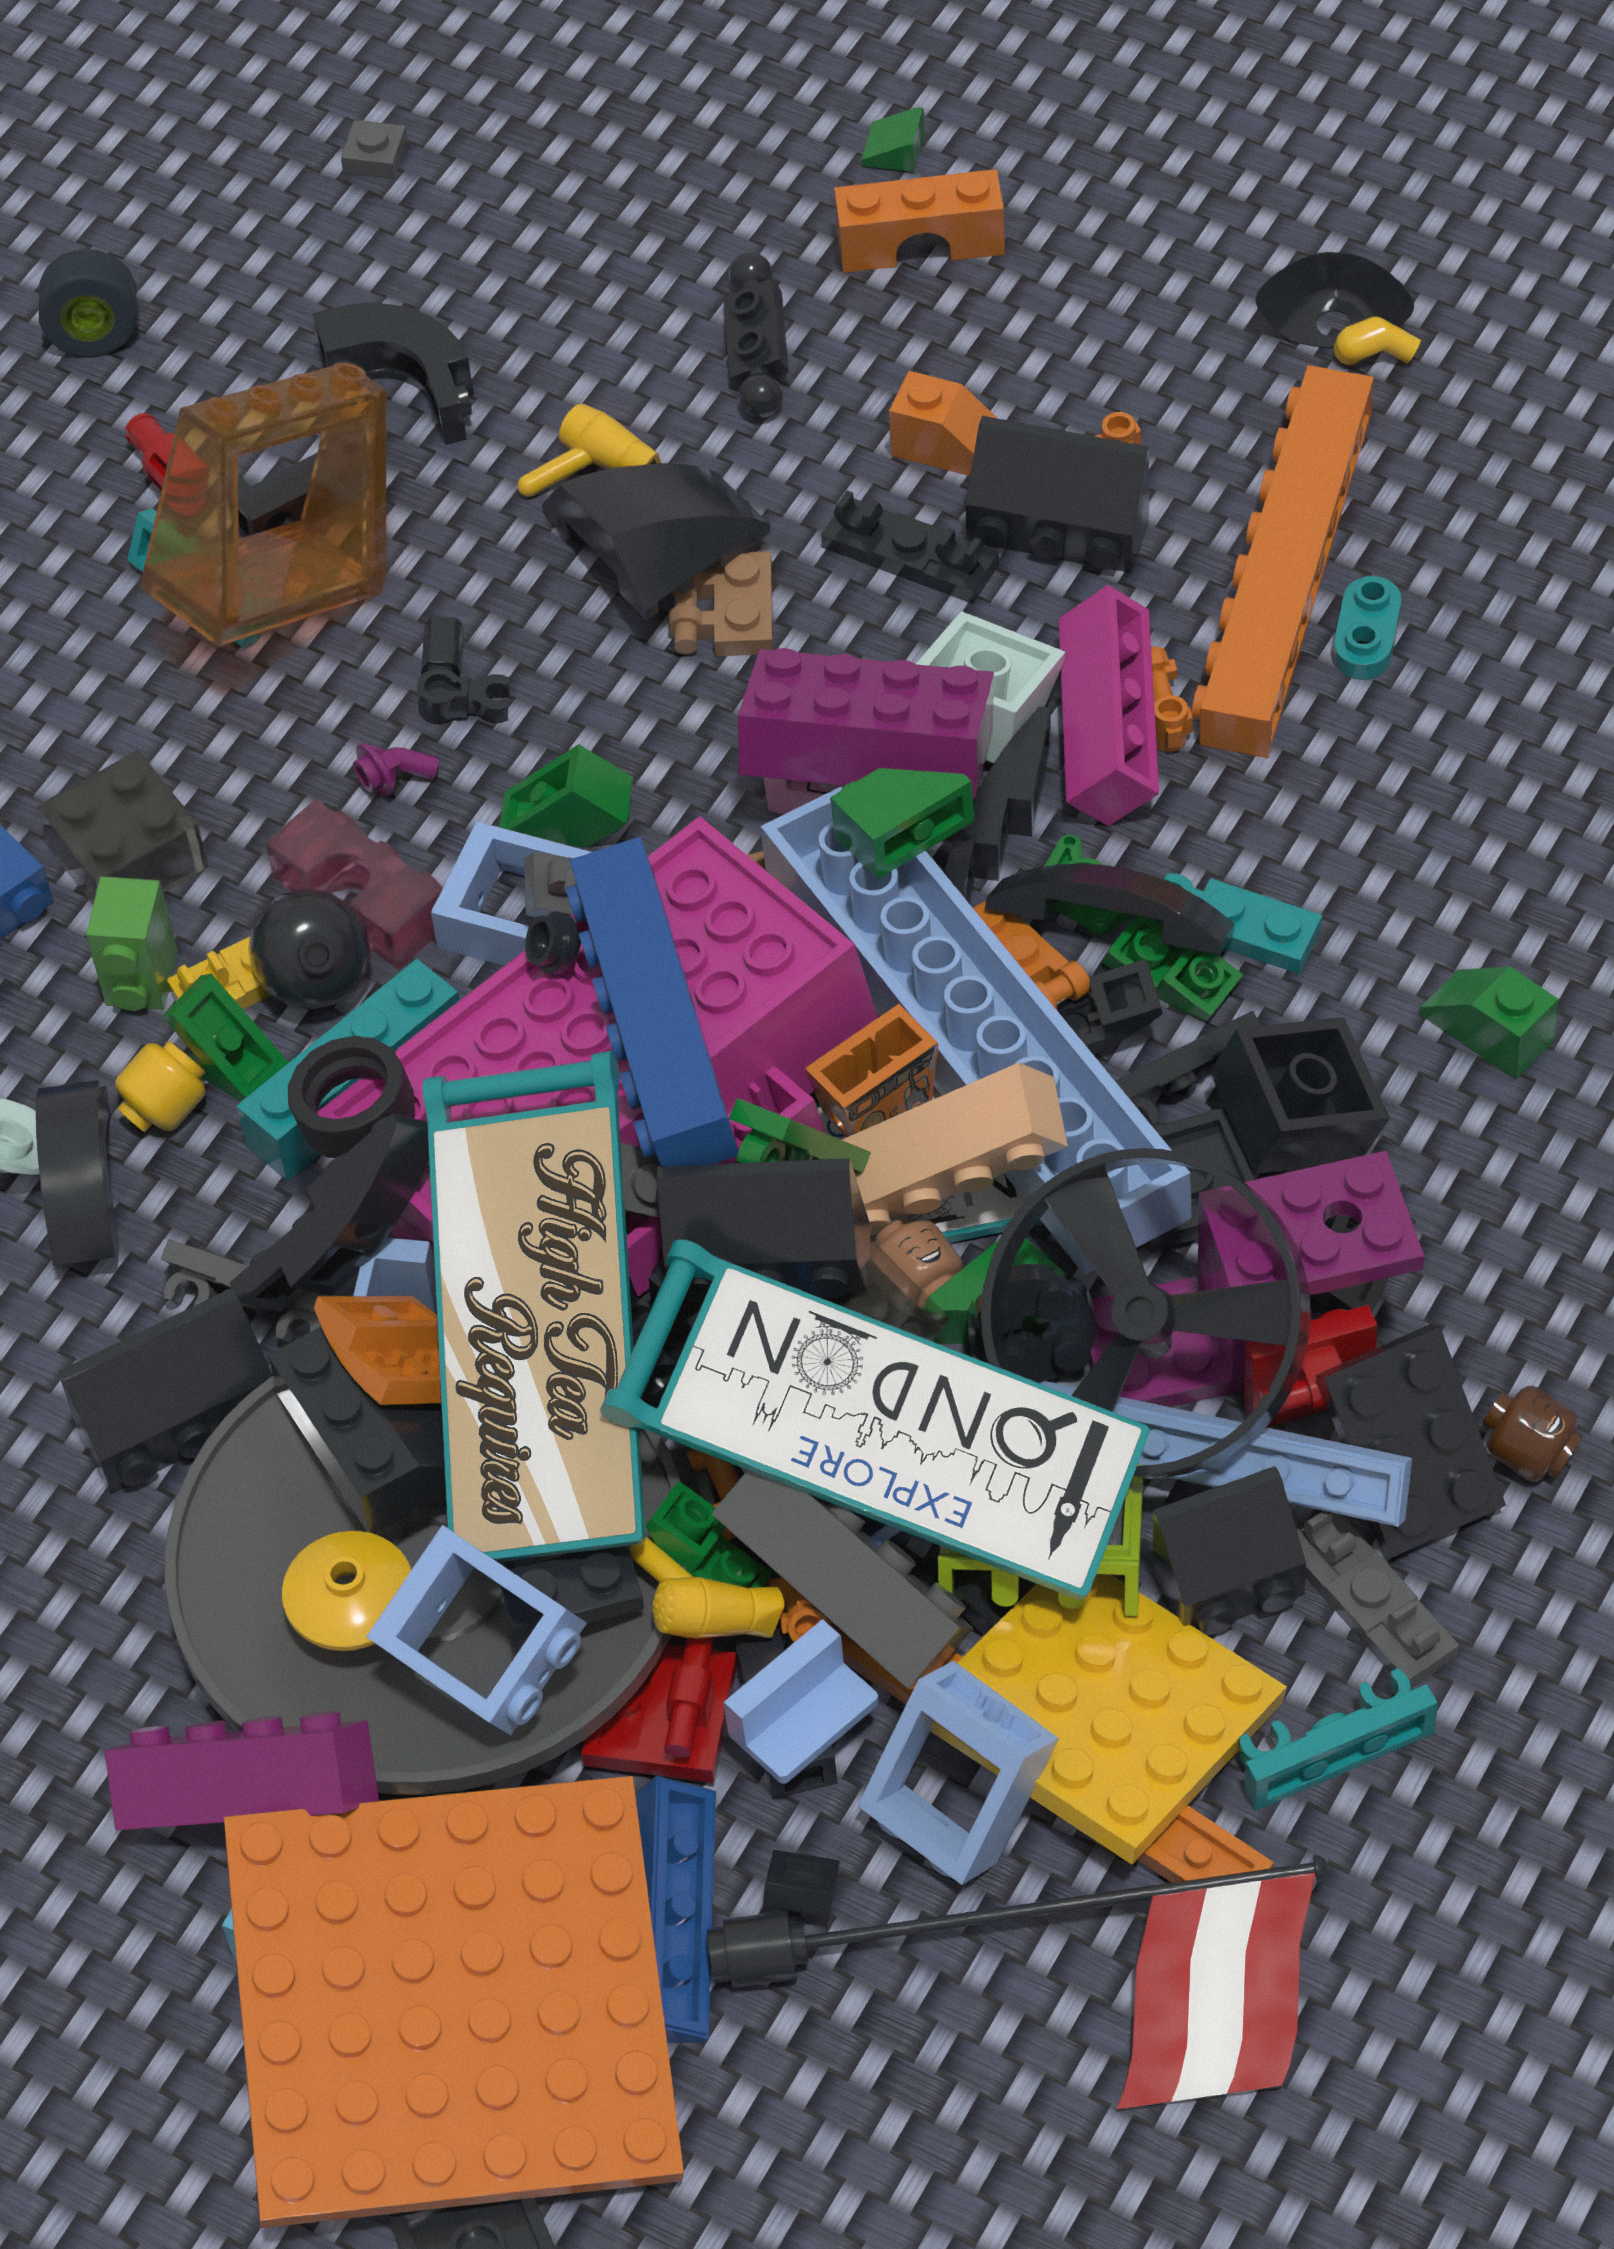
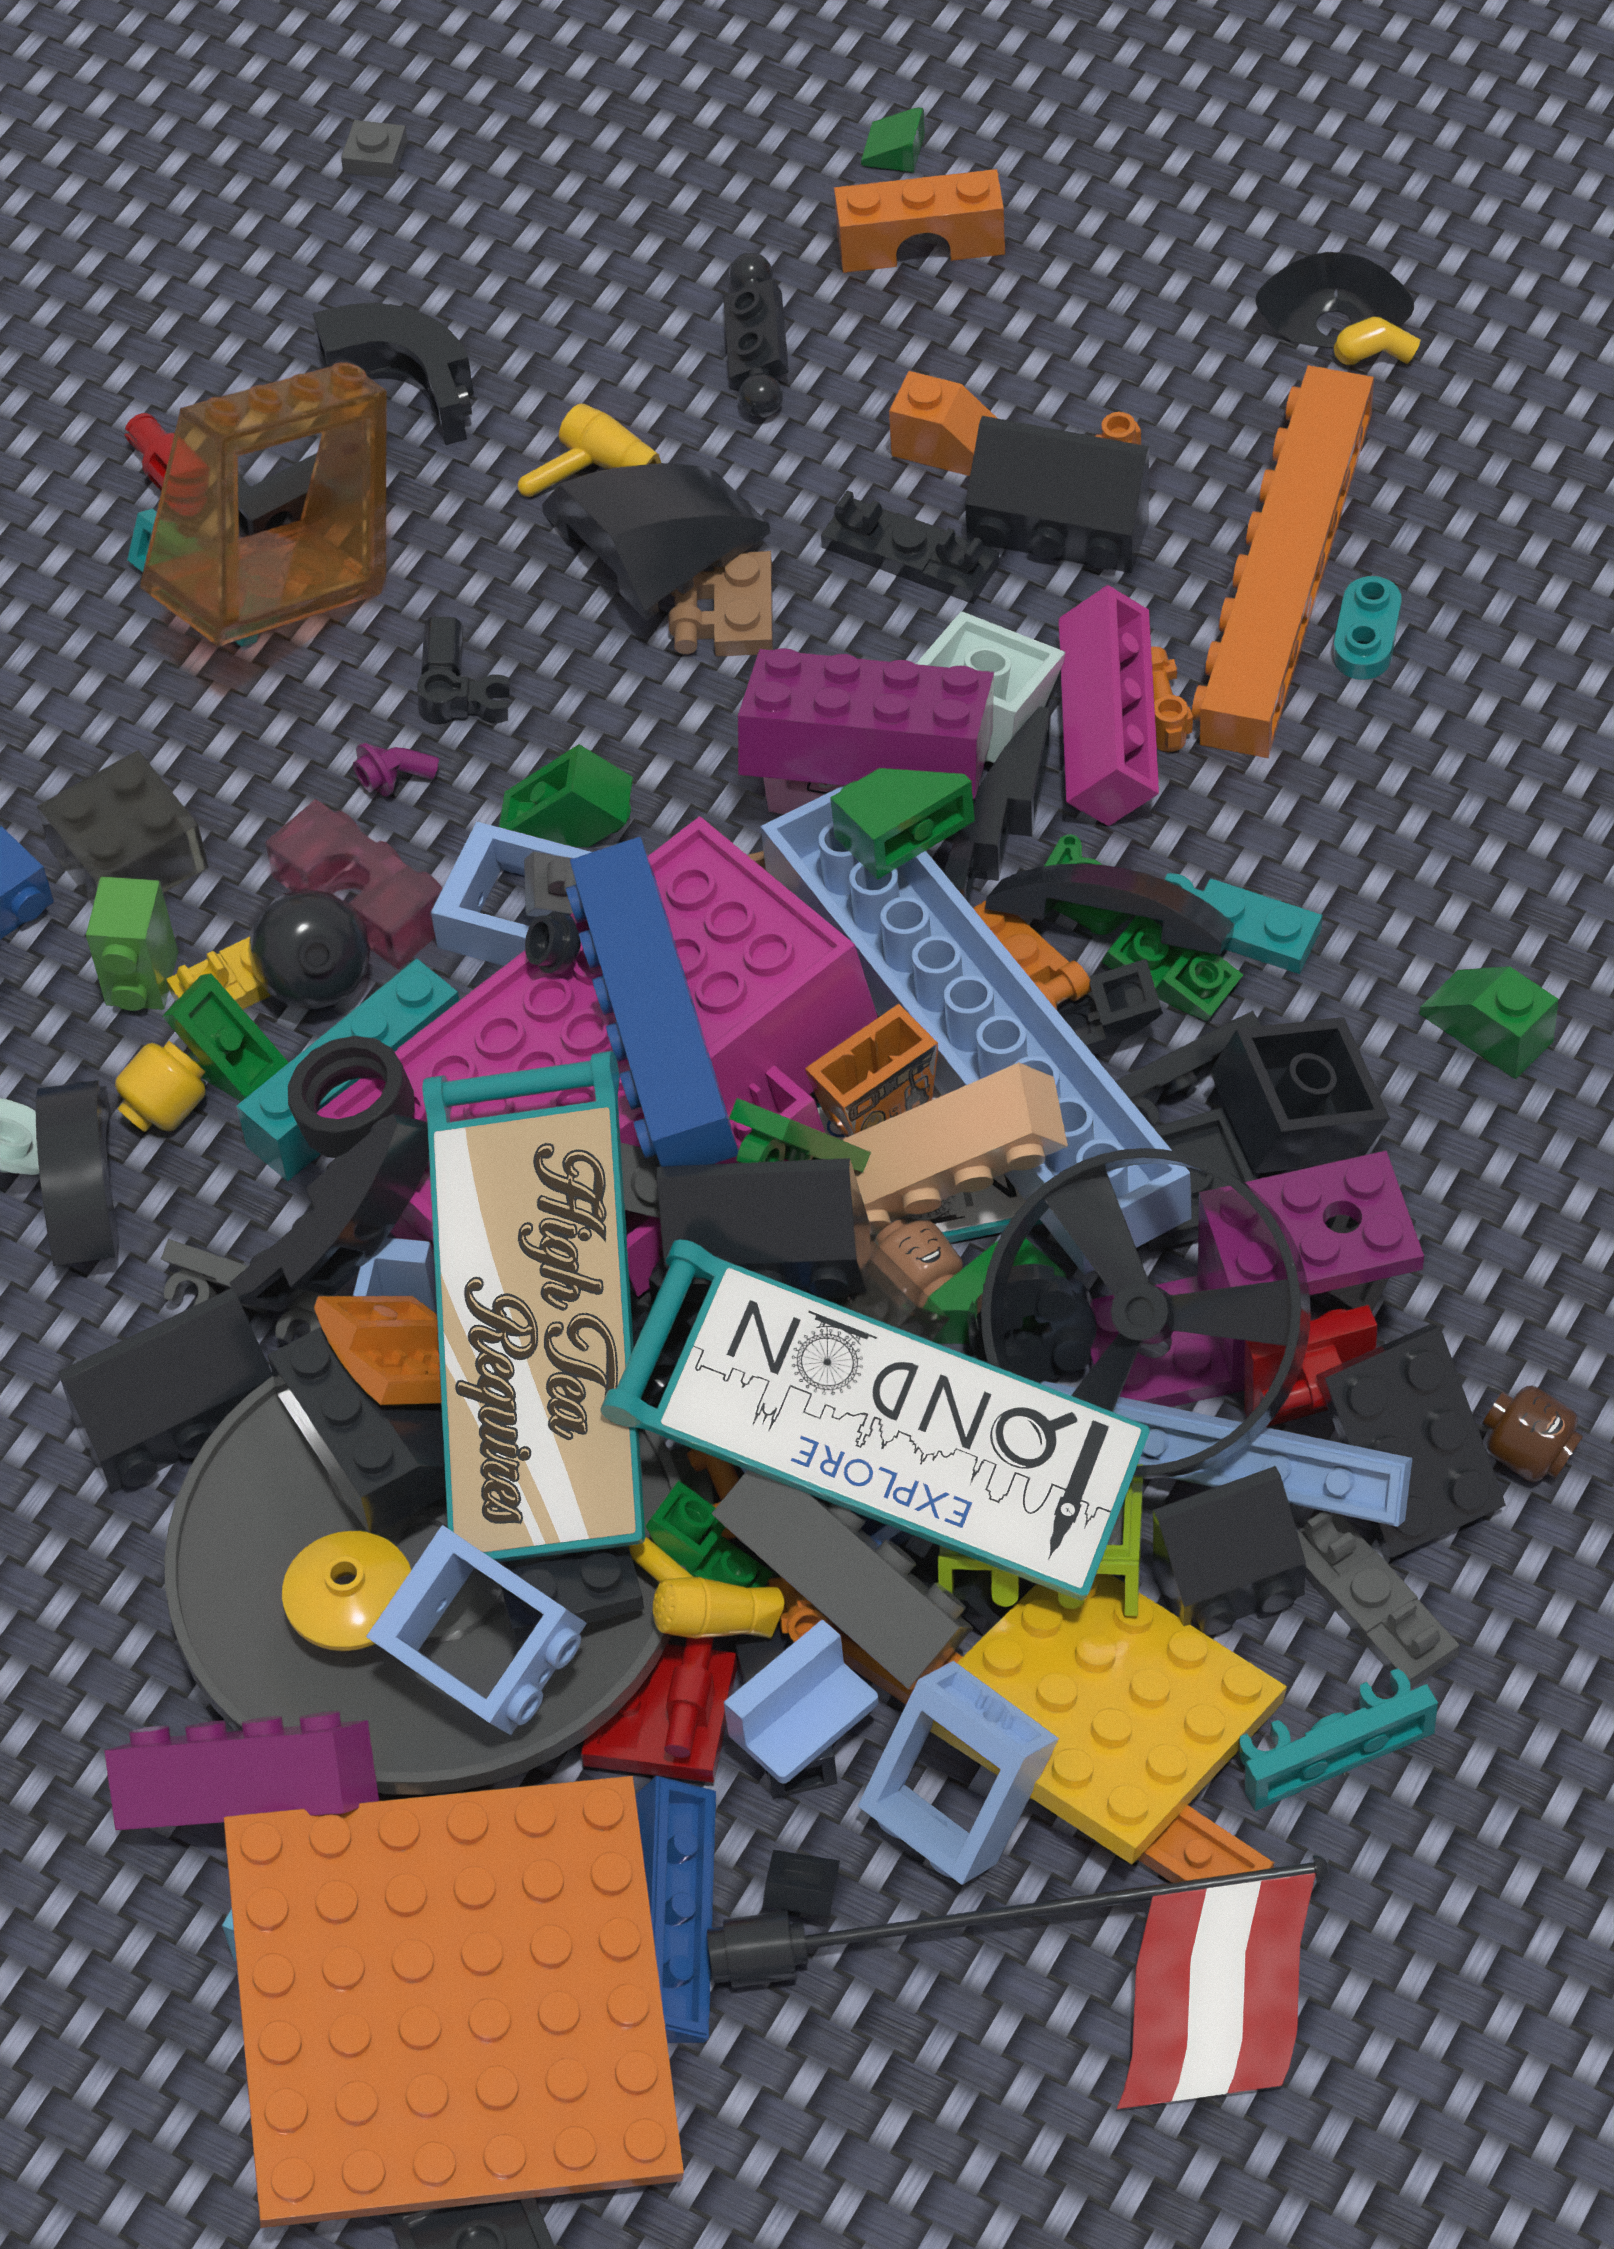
black wheel [39,249,137,357] -> none

